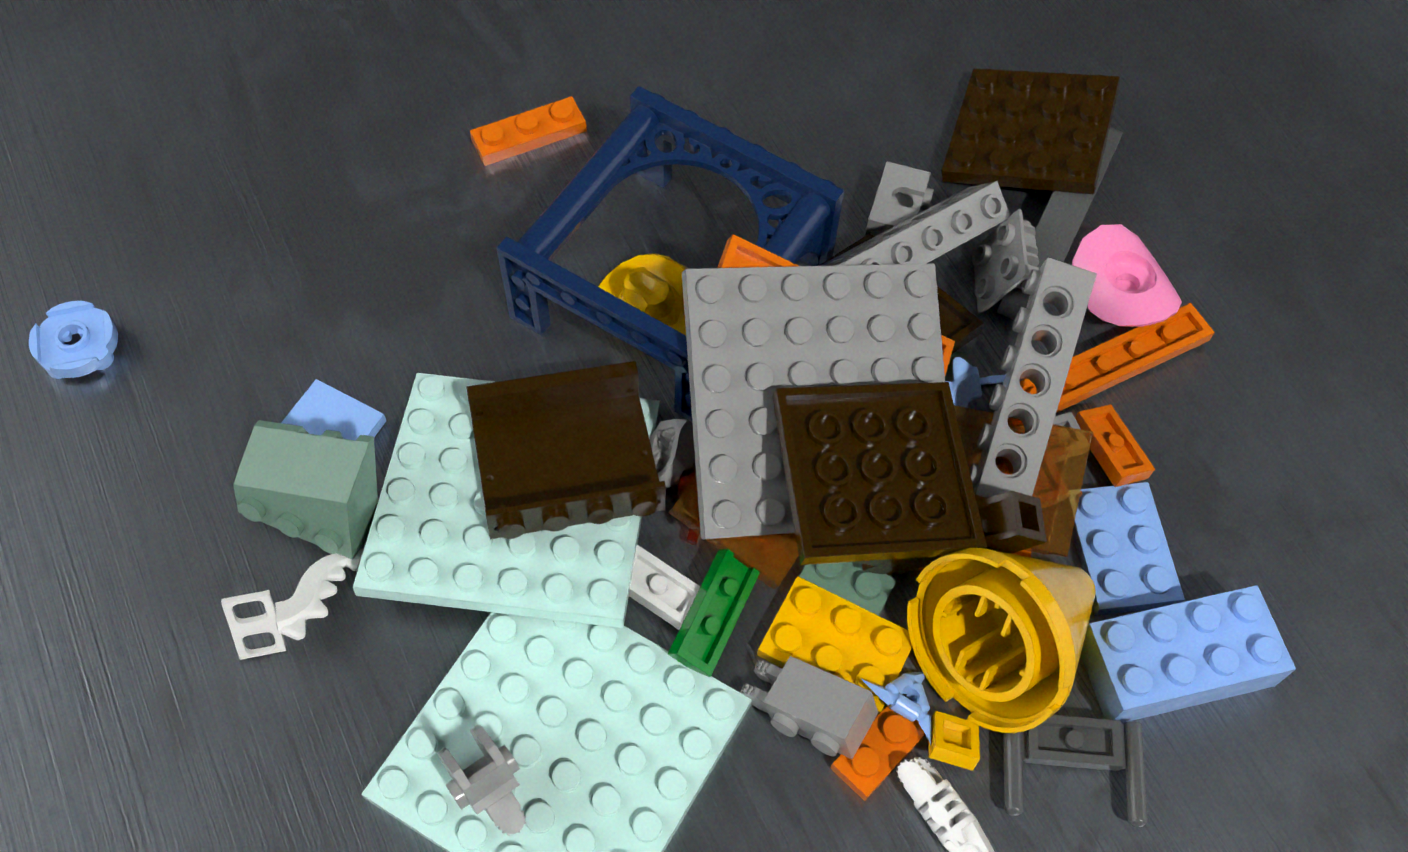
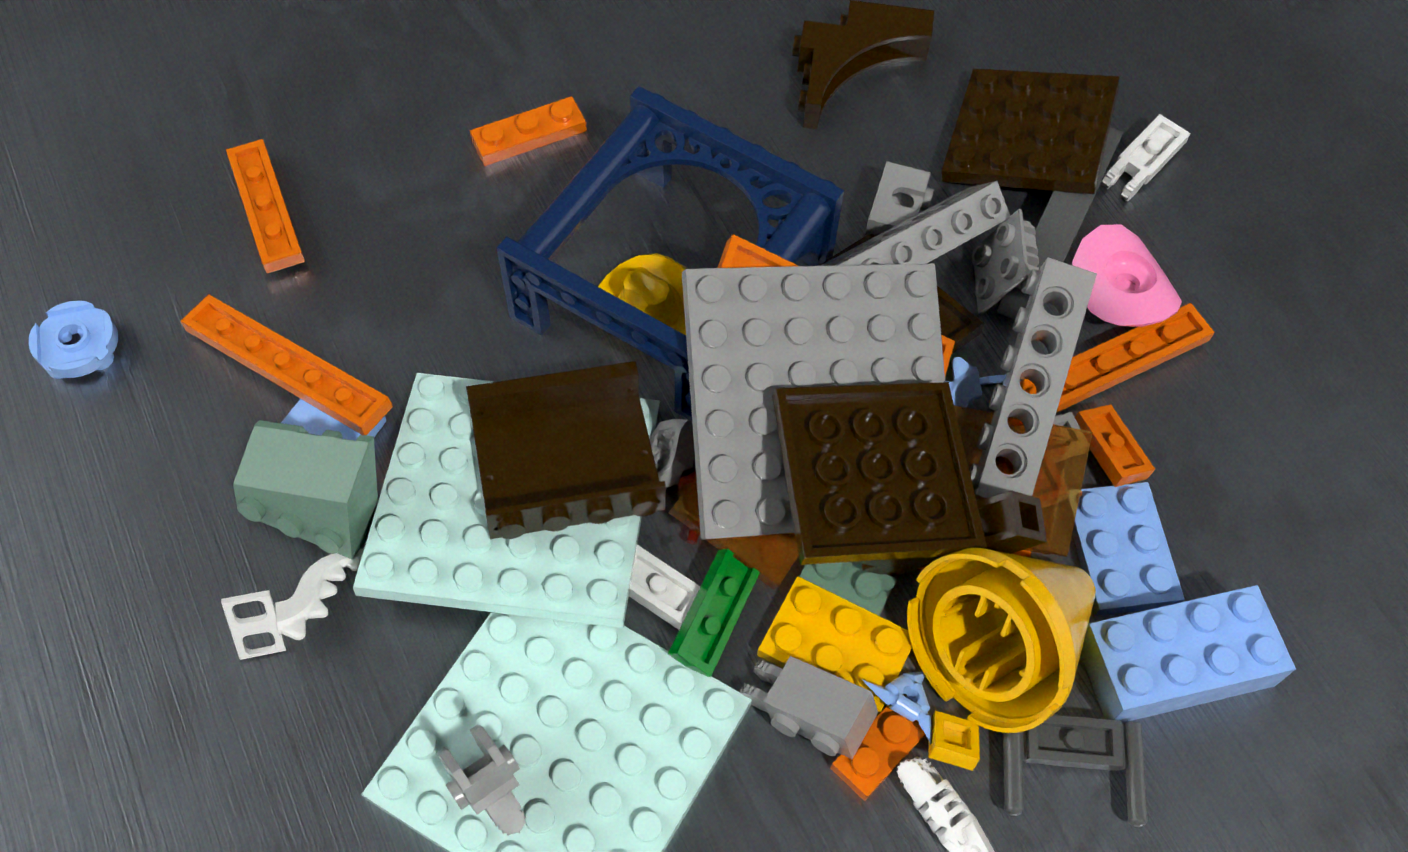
none -> orange plate [180,294,393,435]
none -> orange plate [226,139,305,274]
none -> dark brown arch [792,0,934,129]
none -> white hinge [1101,114,1191,202]

